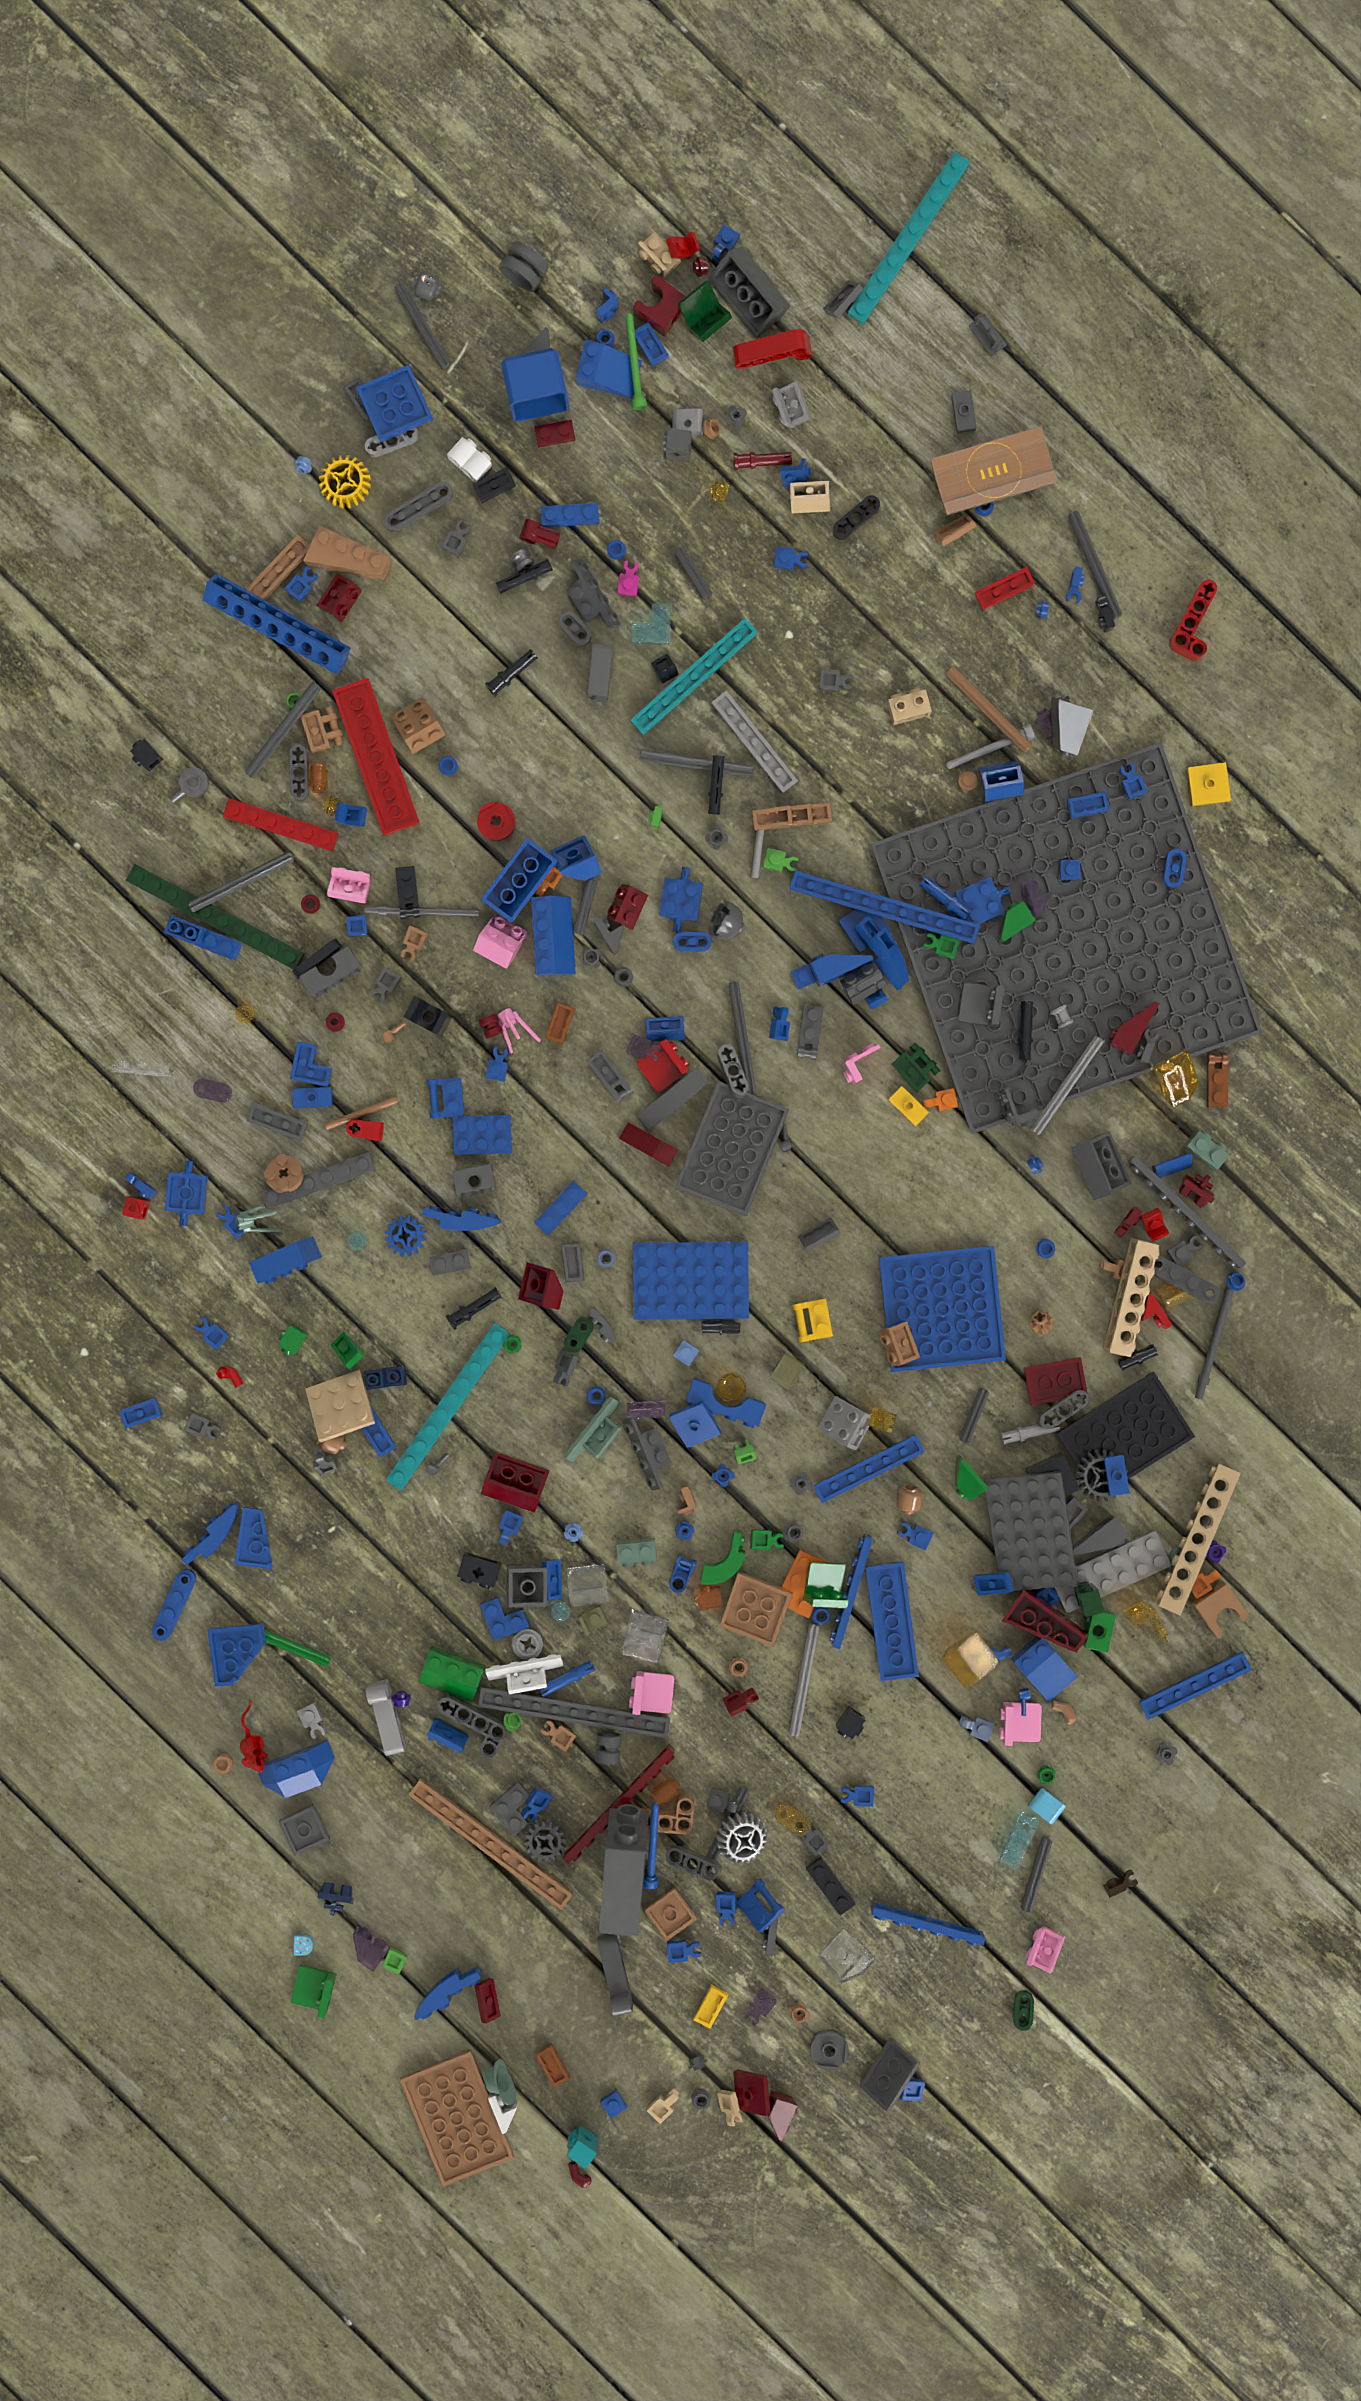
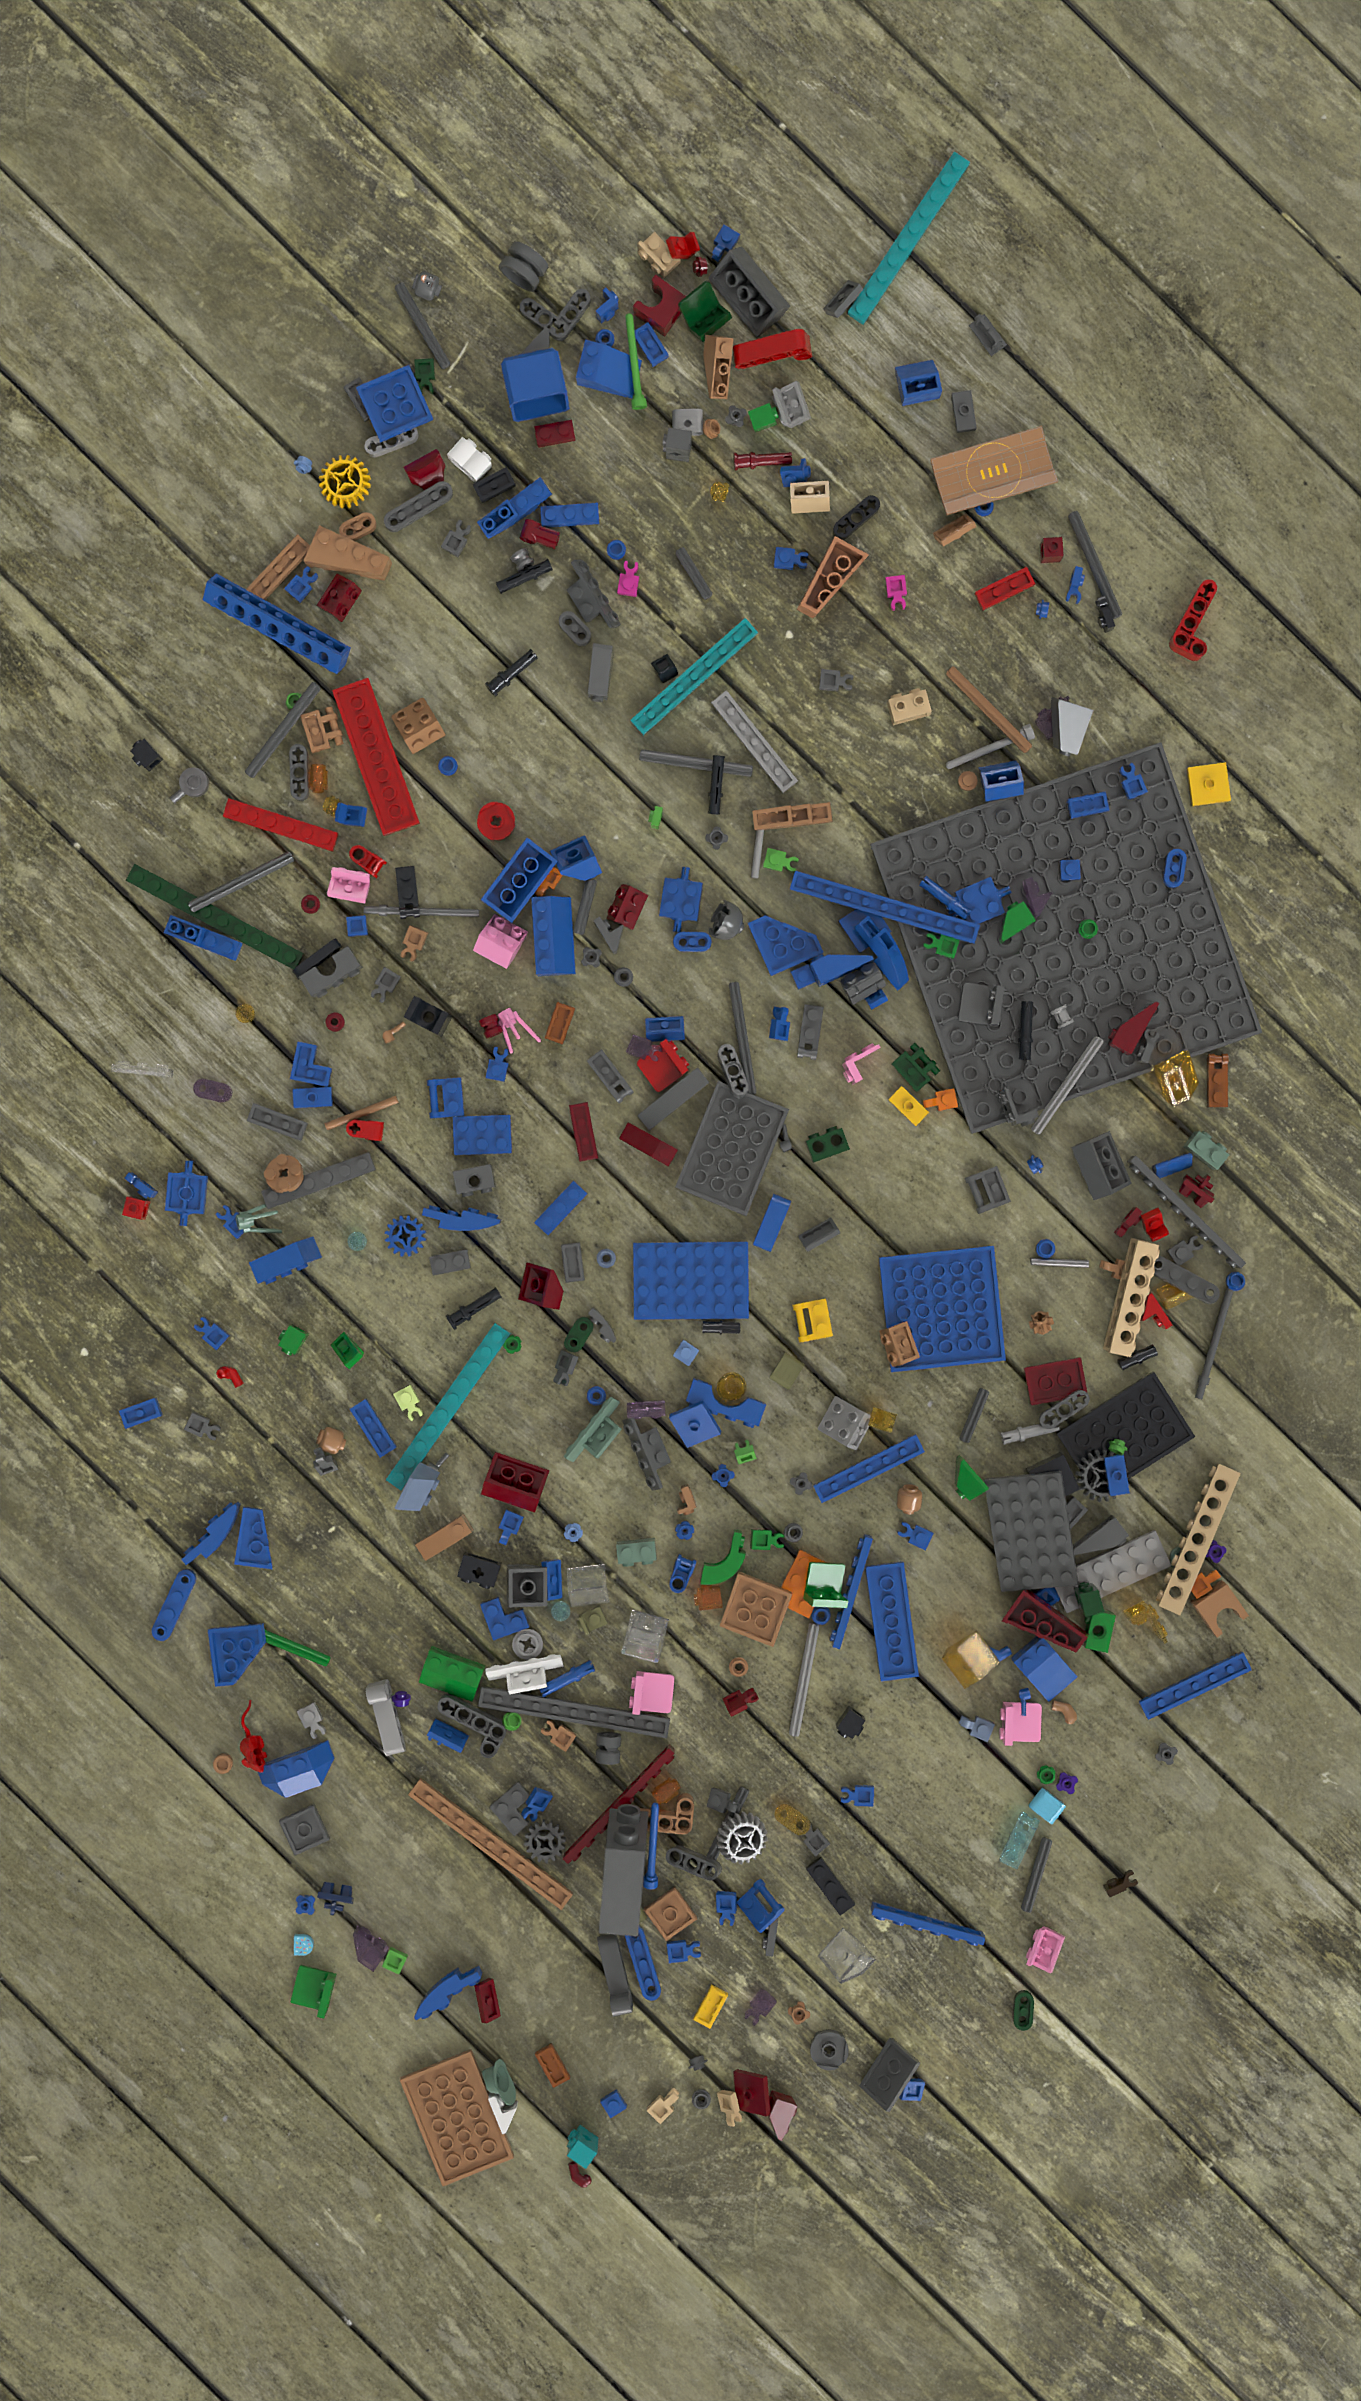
tan plate [305,1370,375,1442] -> none
dark blue slope [364,1365,407,1390] -> none
clear light blue plate [632,604,671,645] -> none
blue plate [973,1572,1014,1595] -> none
none -> blue plate [296,1895,315,1915]
none -> medium nougat plate [339,512,377,541]
none -> red piece [349,845,387,879]
none -> yellowish green plate [393,1385,423,1421]
none -> sand blue slope [394,1462,440,1511]
none -> dark red slope [403,449,446,491]
none -> dark green plate [414,358,435,394]
none -> medium nougat slope [415,1513,474,1561]
none -> blue slope [477,477,552,539]
none -> dark grey beam [520,289,591,341]
none -> dark red tile [569,1102,598,1162]
none -> blue plate [625,1925,661,2001]
none -> medium nougat slope [703,335,733,399]
none -> green brick [748,403,779,433]
none -> blue plate [748,915,824,976]
none -> blue beam [753,1194,791,1252]
none -> nougat wedge [796,536,869,618]
none -> dark green brick [805,1126,850,1163]
none -> dark pink plate [885,575,907,611]
none -> blue slope [895,360,942,406]
none -> dark grey plate [964,1166,1011,1214]
none -> flat silver bar [1030,1258,1089,1268]
none -> dark red brick [1040,537,1064,563]
none -> dark purple plate [1056,1772,1078,1794]
none -> green plate [1078,919,1098,939]
none -> bright green plate [1109,1439,1127,1455]

